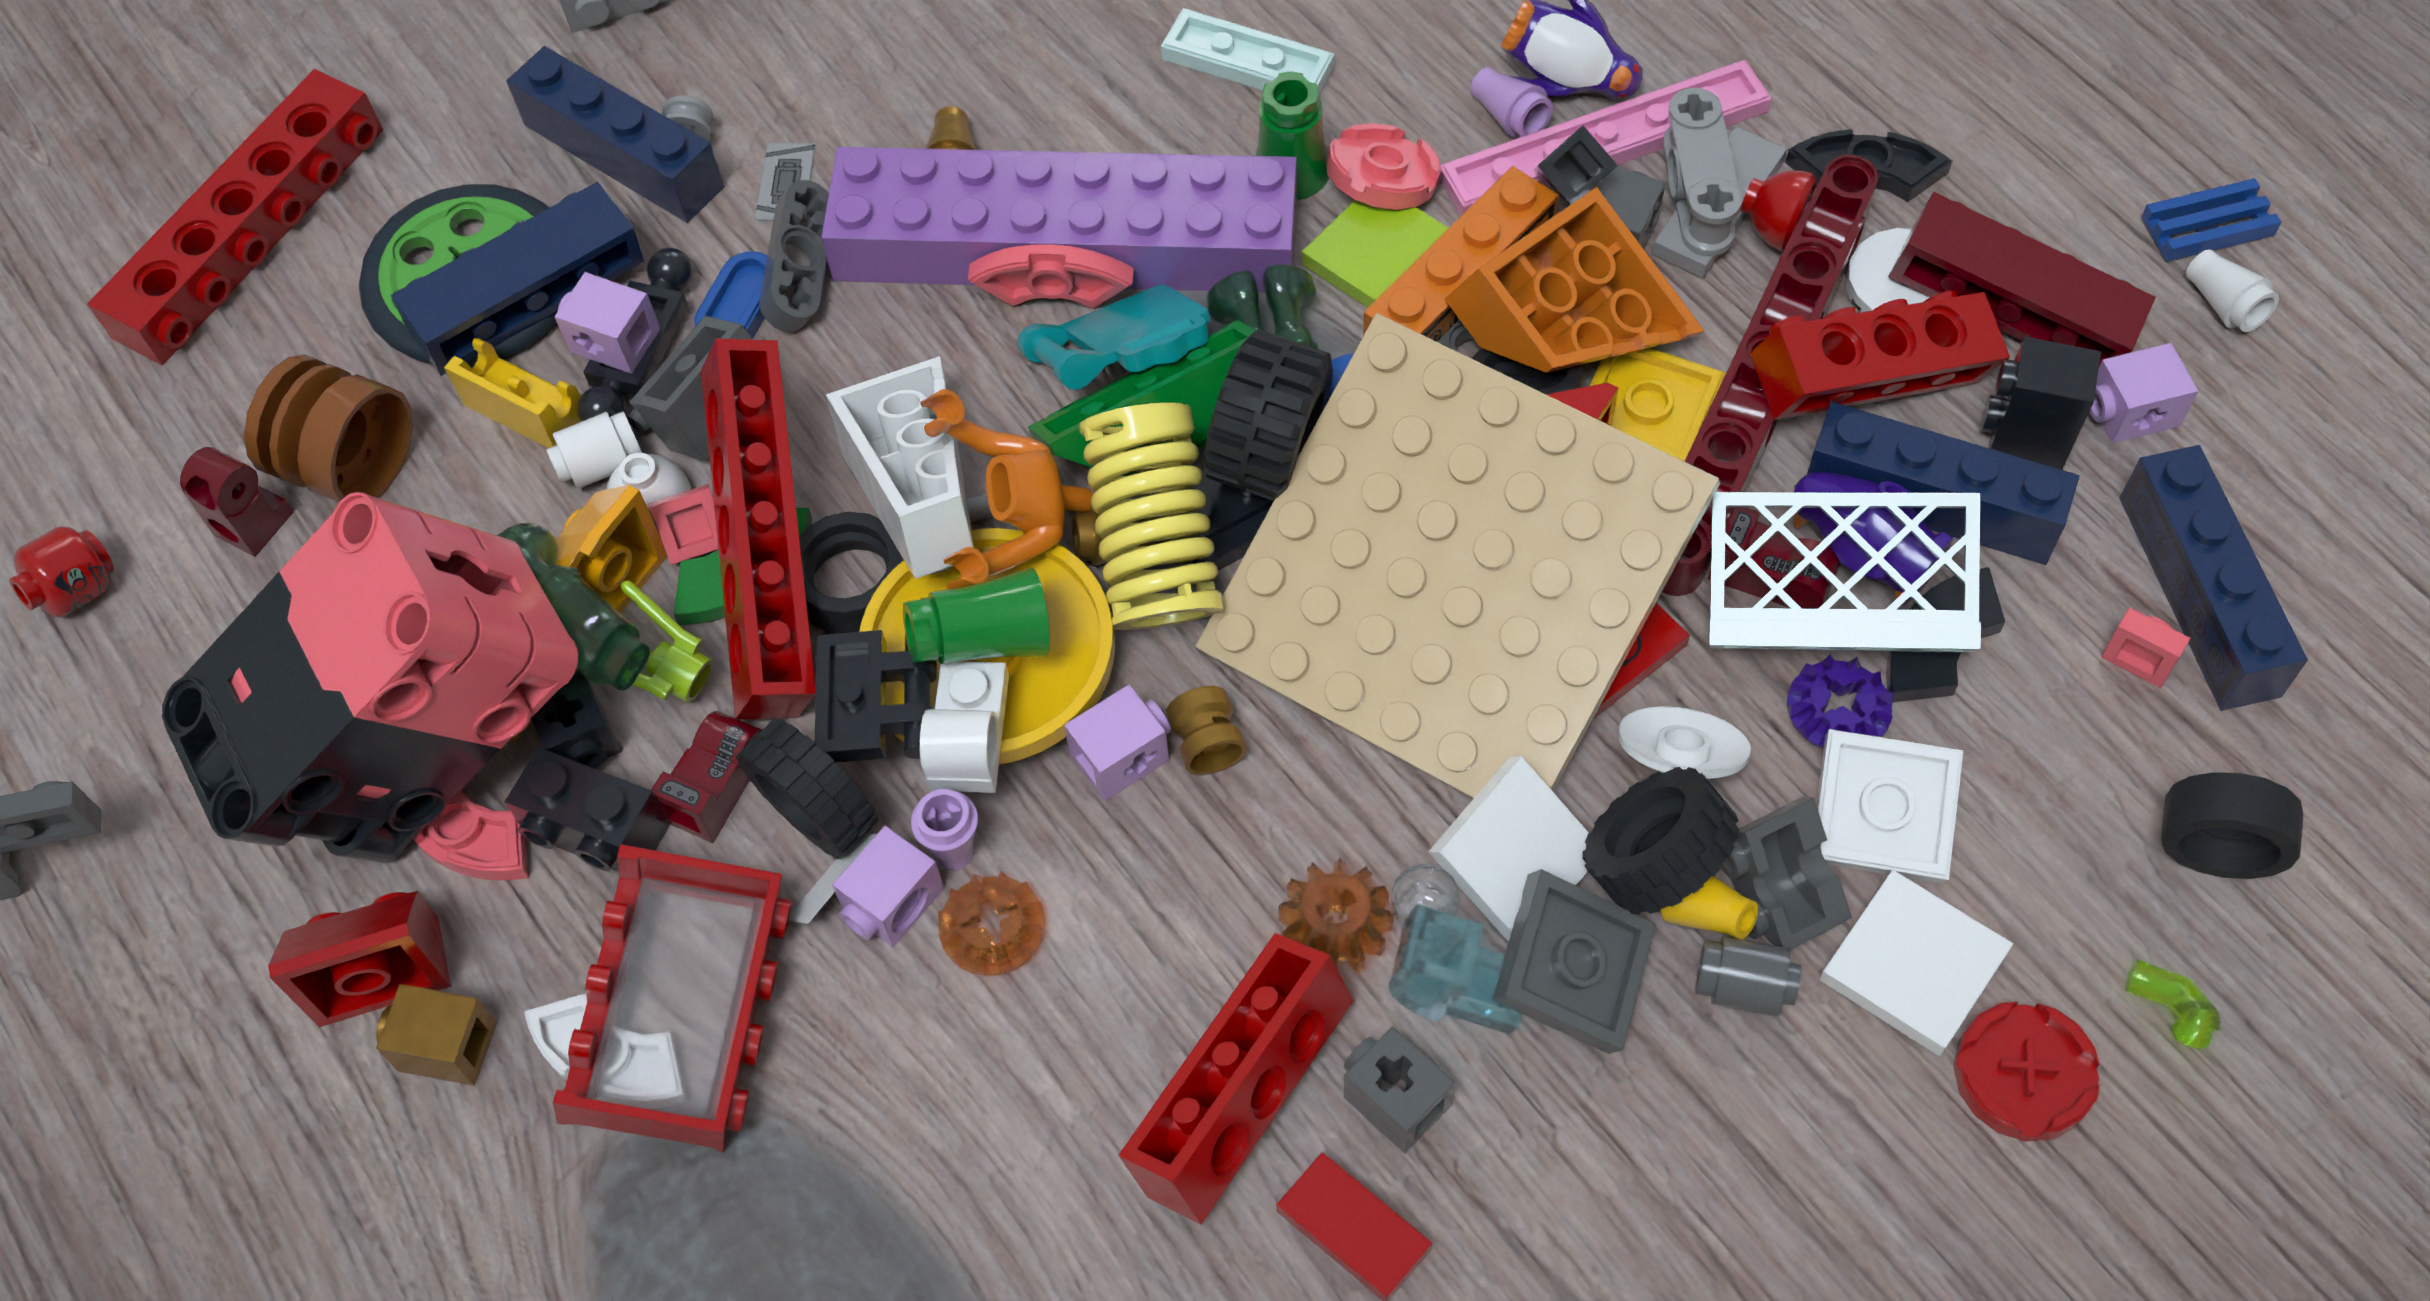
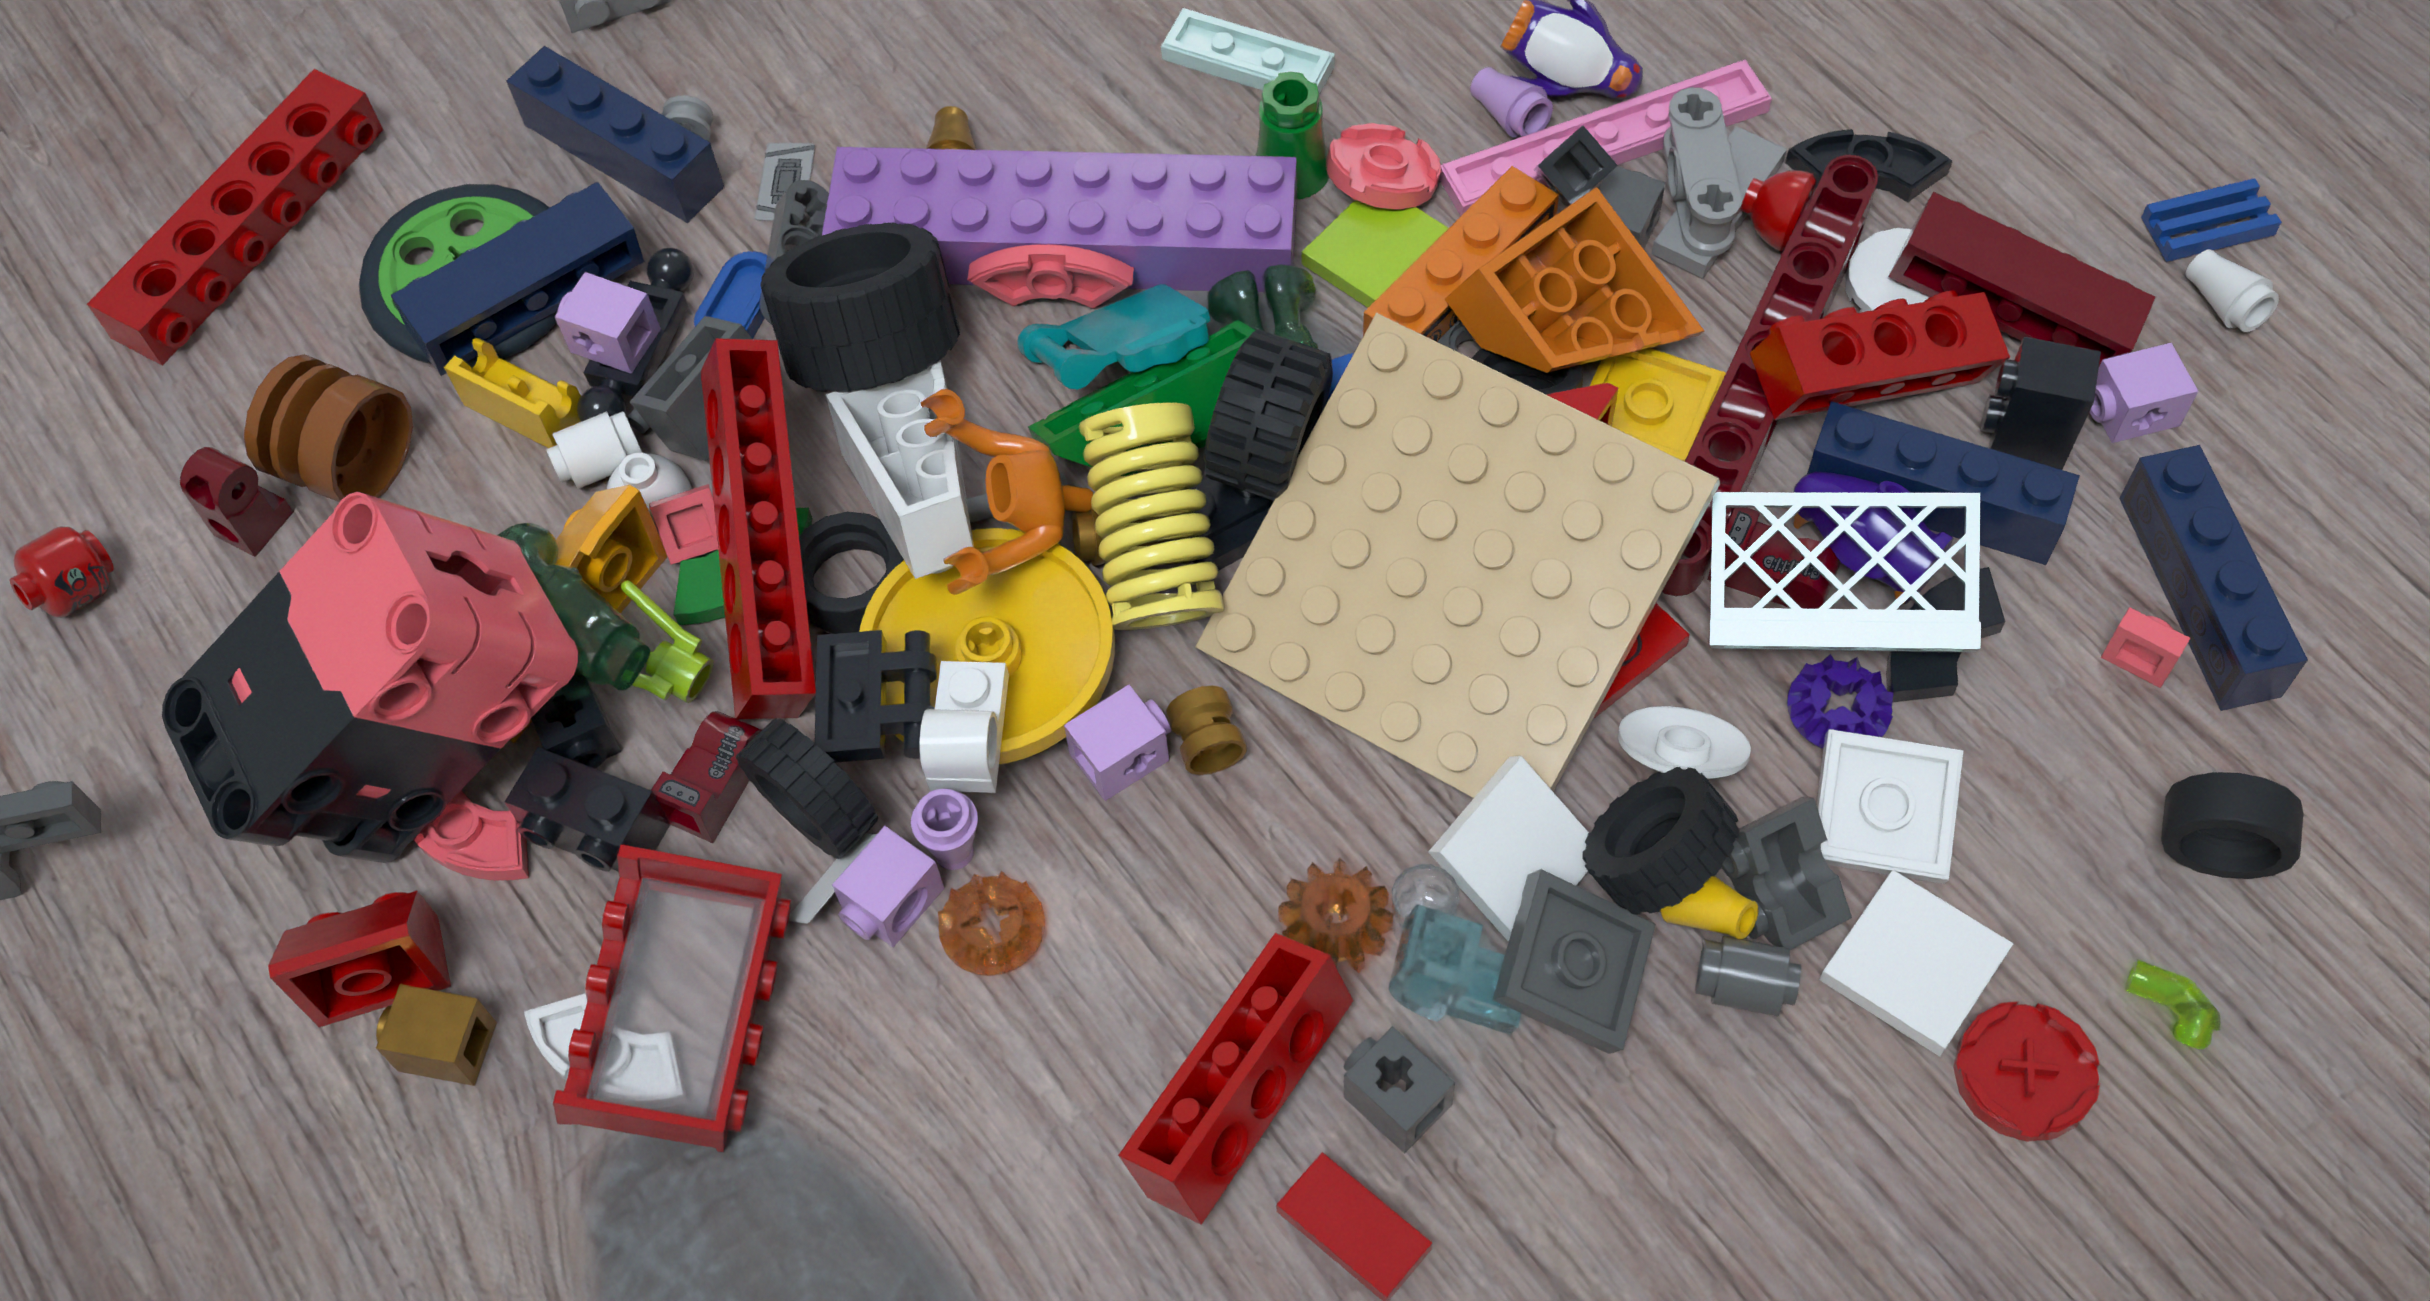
green plant [903,567,1050,664] -> none
none -> black tyre [760,223,960,392]

